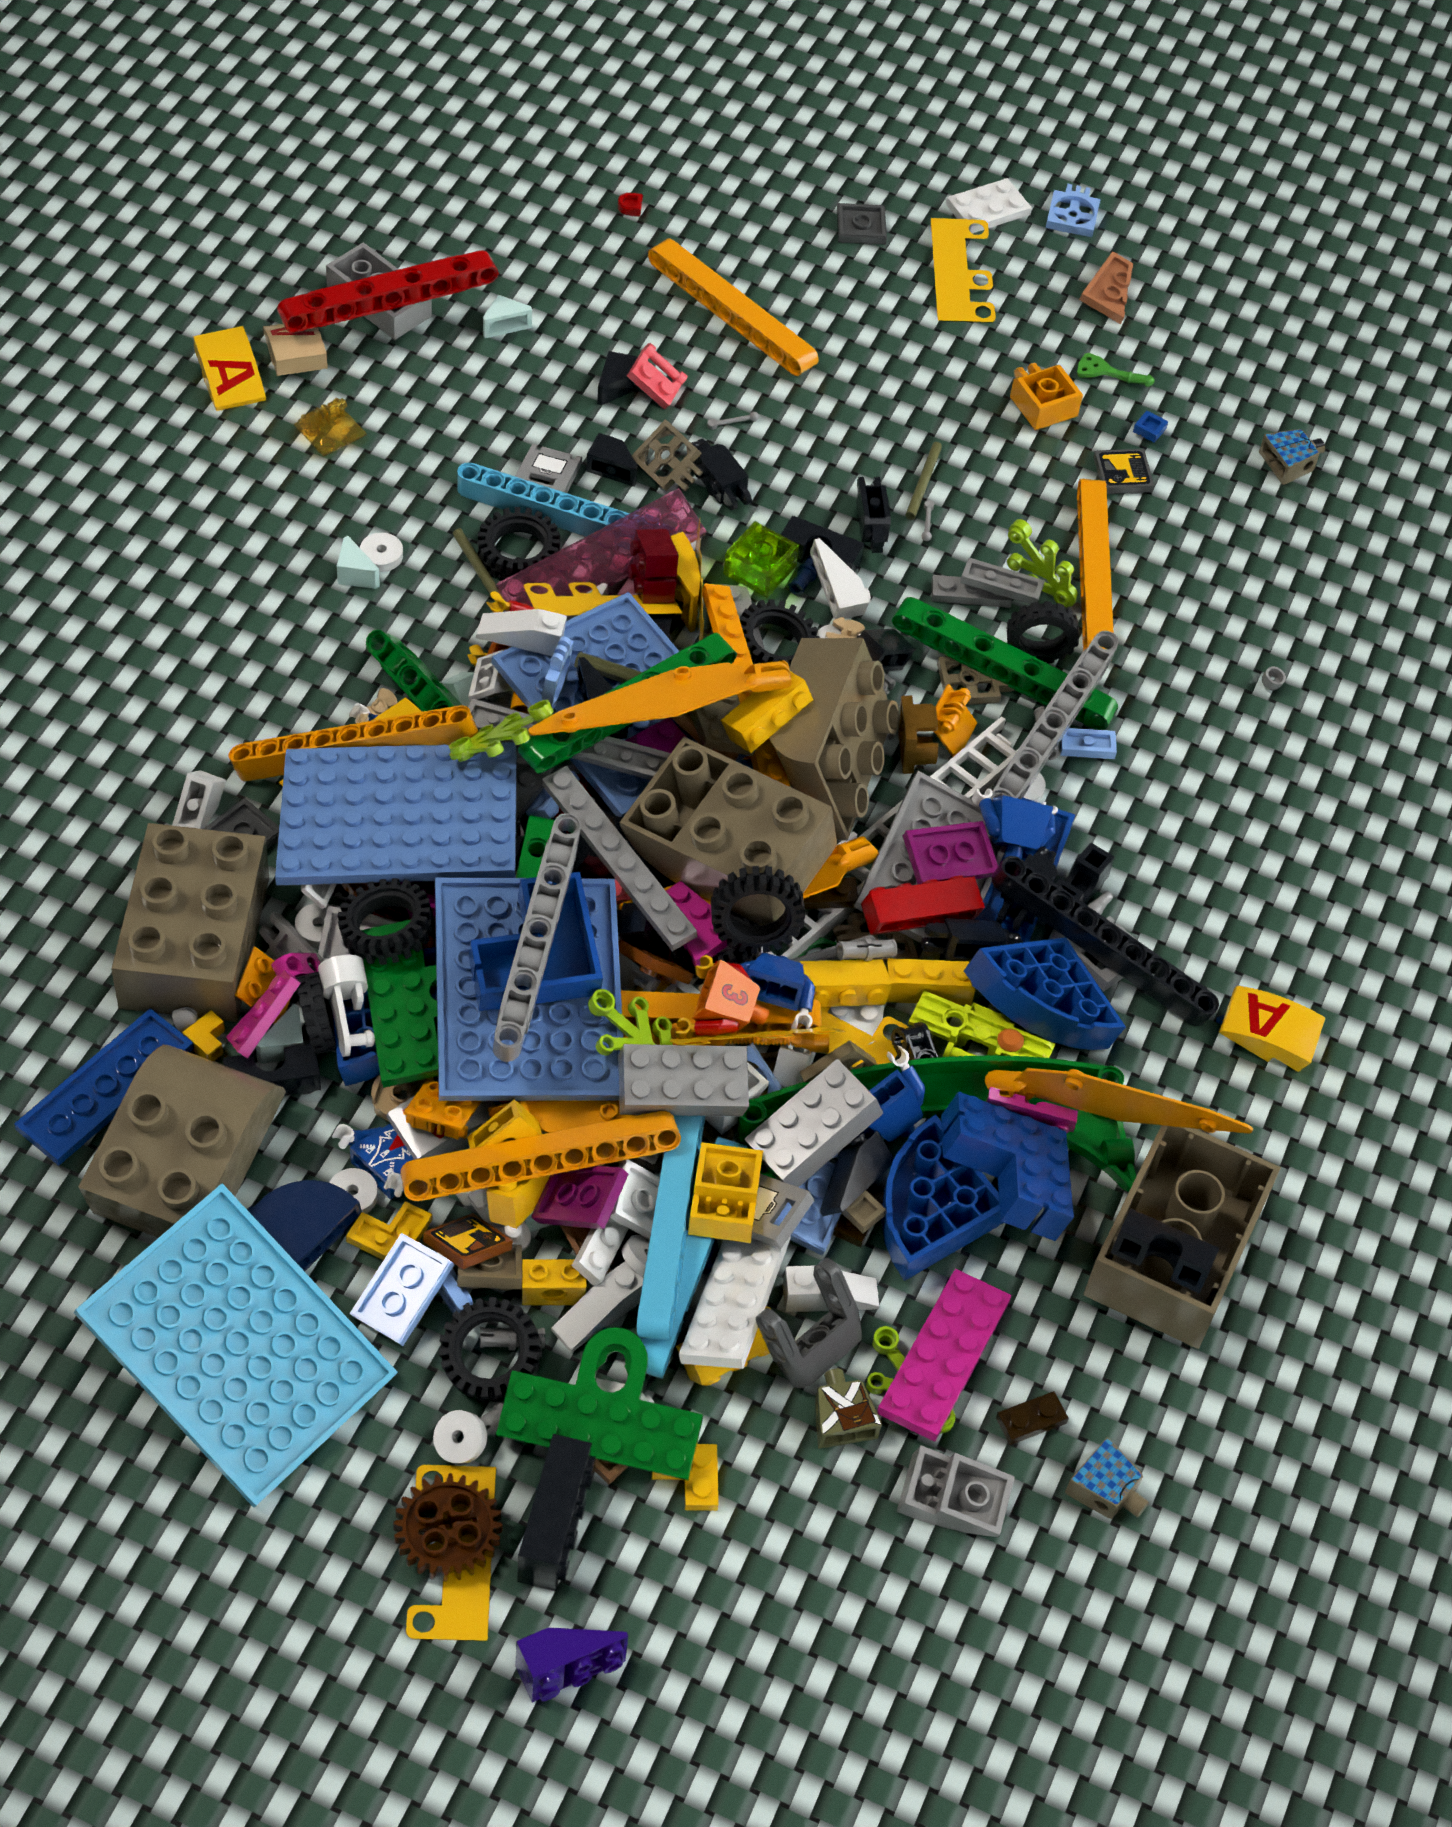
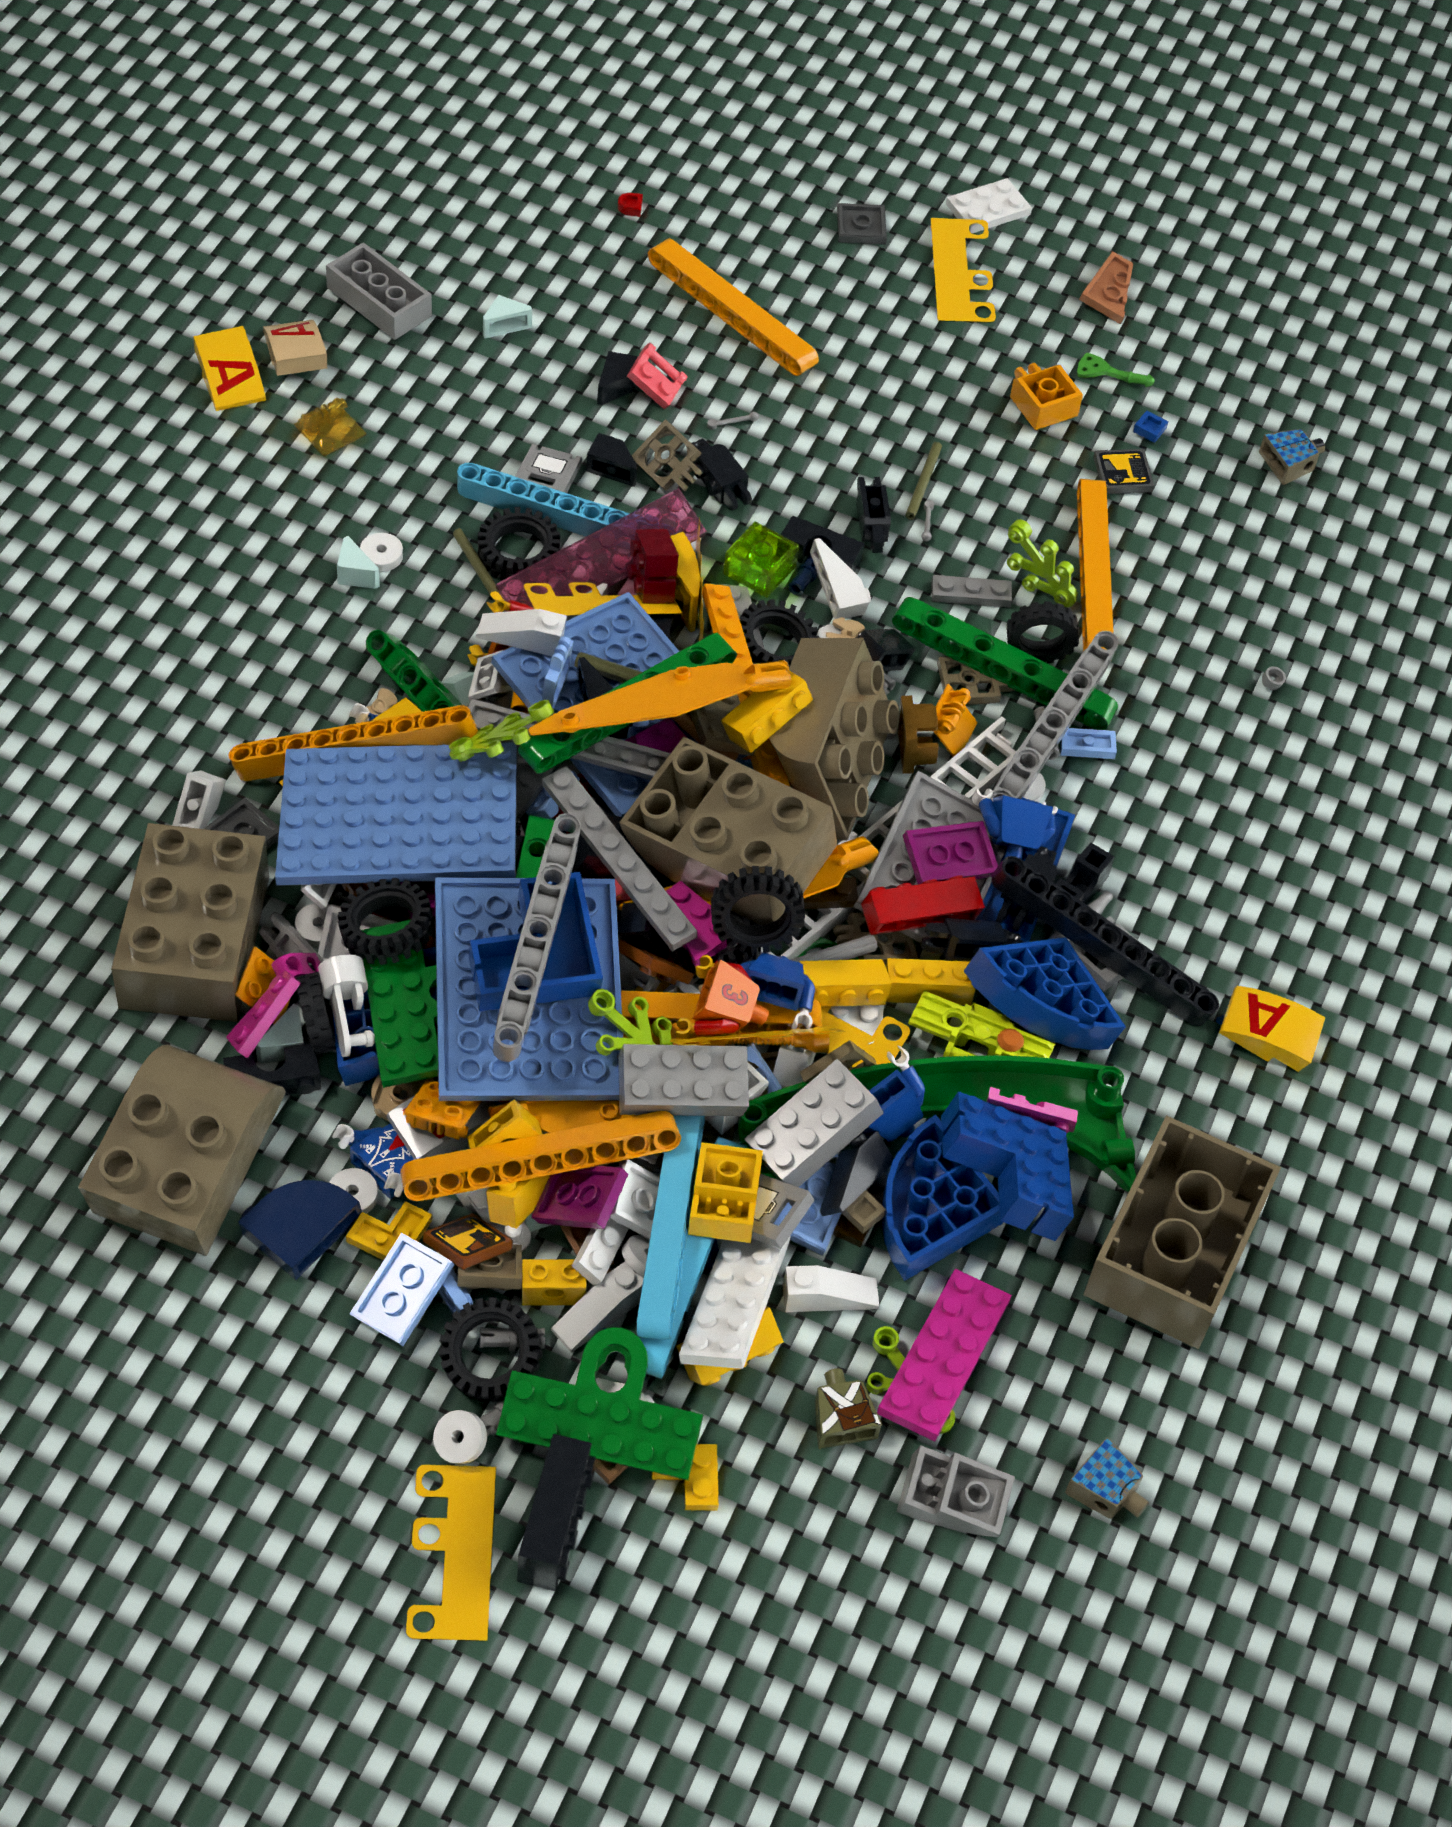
blue plate [14,1008,194,1166] -> none
medium azure plate [74,1183,398,1508] -> none
light grey hinge [172,1007,198,1033] -> none
yellow piece [182,1010,225,1061] -> none
red beam [277,250,499,333] -> none
reddish brown gear [393,1473,502,1582] -> none
dark purple slope [515,1627,628,1702] -> none
dark grey connector [755,1257,862,1388] -> none
light grey pin [836,938,897,961] -> none
black piece [891,1022,938,1060] -> none
light grey plate [960,558,1045,604] -> none
light orange wing [985,1068,1253,1134] -> none
dark brown plate [996,1391,1069,1445] -> none
light blue piece [1046,183,1100,237] -> none
black arch [1111,1208,1220,1294] -> none

